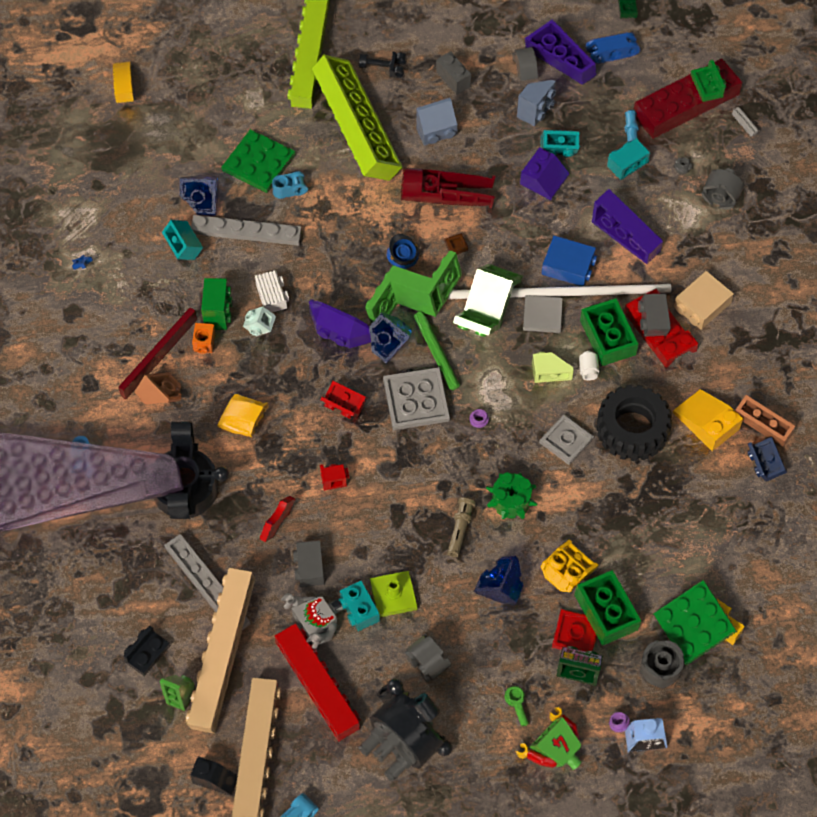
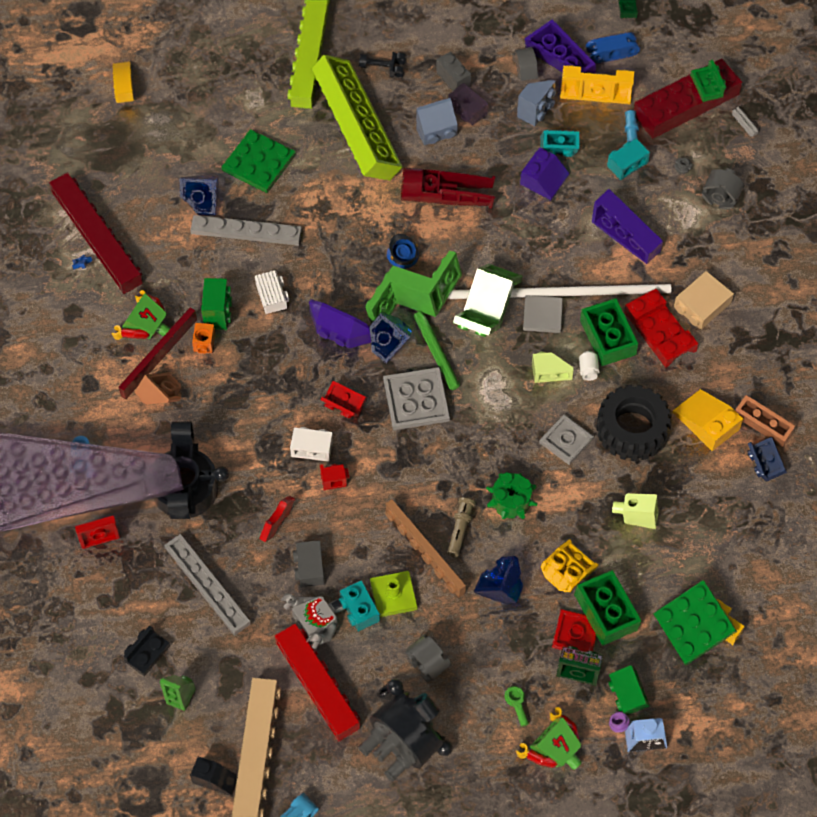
teal brick [162,220,203,260] -> none
tan brick [186,568,256,734] -> none
yellow slope [217,394,269,437] -> none
light aqua brick [243,306,276,336] -> none
dark azure piece [272,172,308,199] -> none
reddish brown tile [445,233,468,254] -> none
medium lavender plate [469,409,489,428] -> none
blue brick [541,236,598,286] -> none
dark grey brick [638,294,671,337] -> none
dark grey brick [640,640,684,689] -> none
none -> dark red brick [49,172,143,295]
none -> red tile [75,515,120,549]
none -> bright green torso [111,290,171,340]
none -> white brick [290,427,333,461]
none -> medium nougat plate [385,499,466,598]
none -> brick [448,83,488,126]
none -> yellow piece [560,66,634,104]
none -> green brick [608,665,650,716]
none -> yellowish green torso [612,493,659,529]

